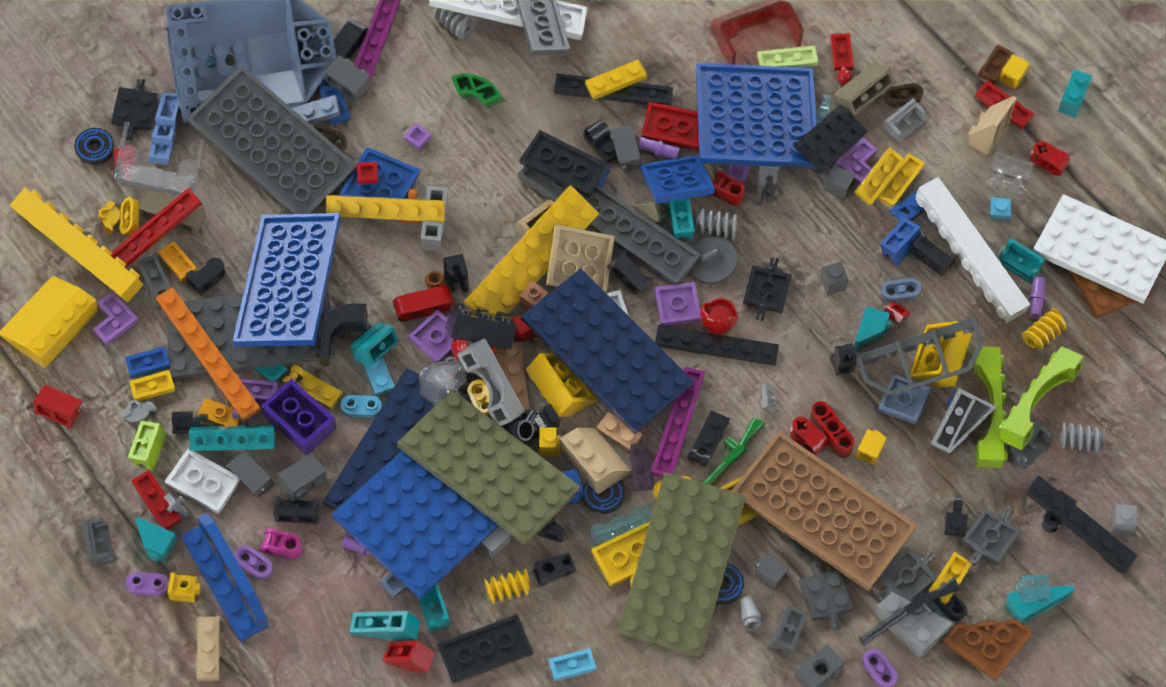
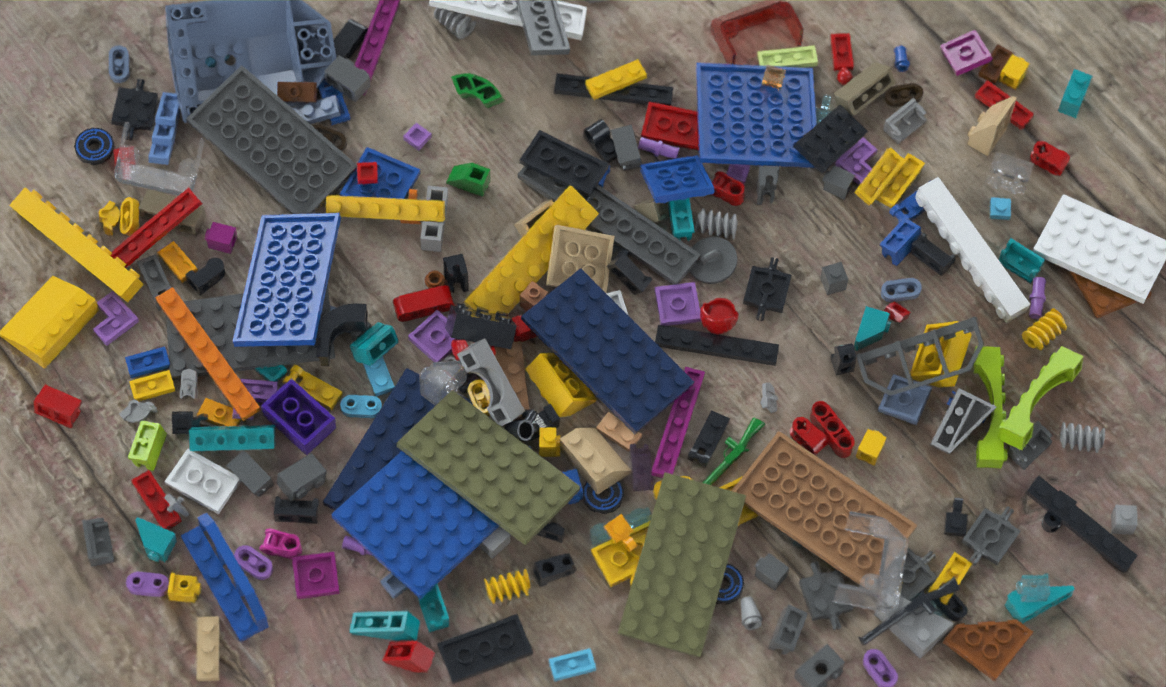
none -> sand blue plate [109,46,130,83]
none -> light grey piece [180,369,198,399]
none -> magenta brick [205,222,238,254]
none -> reddish brown plate [277,82,317,102]
none -> magenta plate [292,552,340,600]
none -> green slope [446,163,491,197]
none -> light orange plate [603,514,638,552]
none -> clear orange plate [762,65,786,89]
none -> clear windscreen [833,511,908,612]
none -> blue pin [894,46,910,72]
none -> plate [940,30,992,76]

